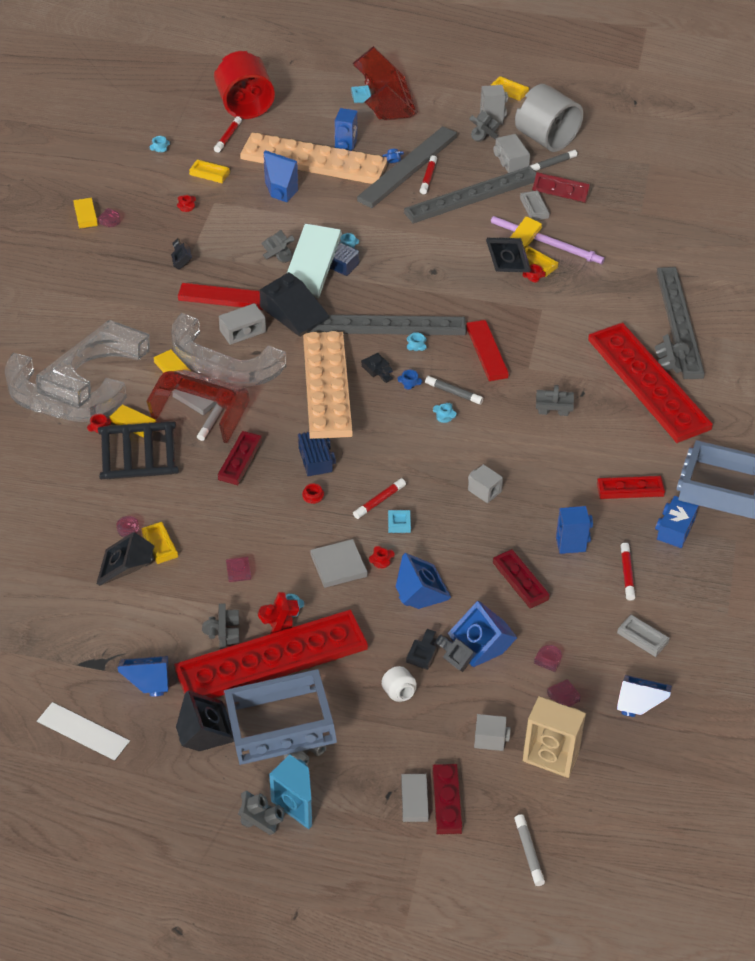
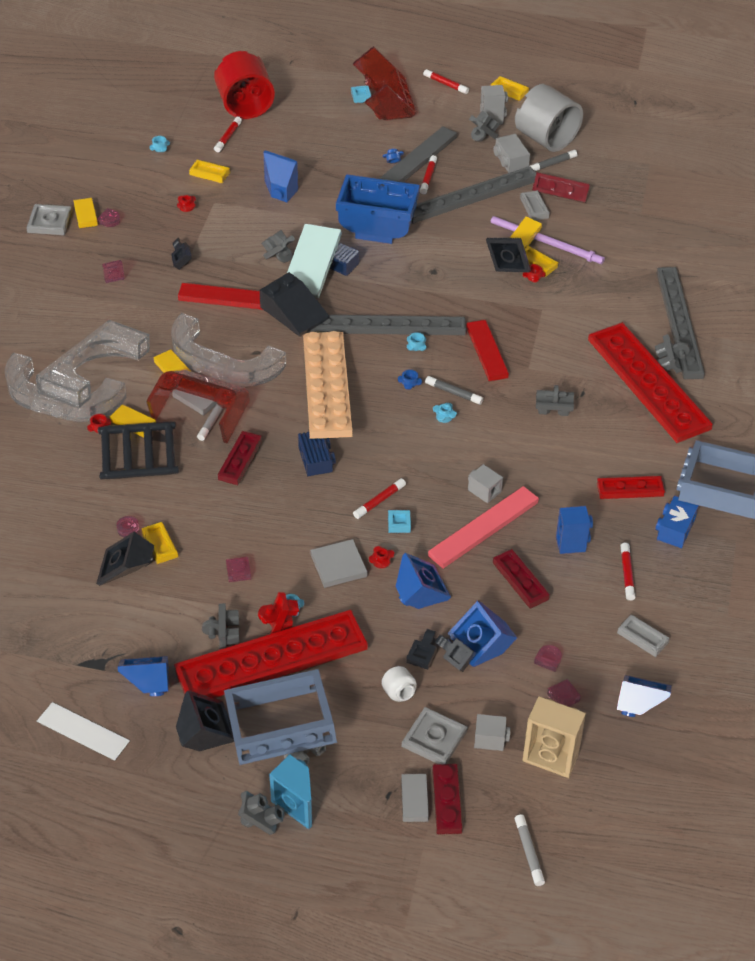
light grey brick [219,303,266,345] -> none
light nougat plate [240,133,388,184] -> none
red plate [302,483,324,504] -> none
blue brick [335,108,357,151] -> none
medium azure plate [340,233,359,248] -> none
black plate [361,353,393,383] -> none
none -> light grey tile [27,204,72,235]
none -> clear pink plate [102,260,125,283]
none -> blue container [336,174,420,244]
none -> light grey tile [402,707,468,764]
none -> red bar [423,69,469,94]
none -> coral tile [428,486,539,569]

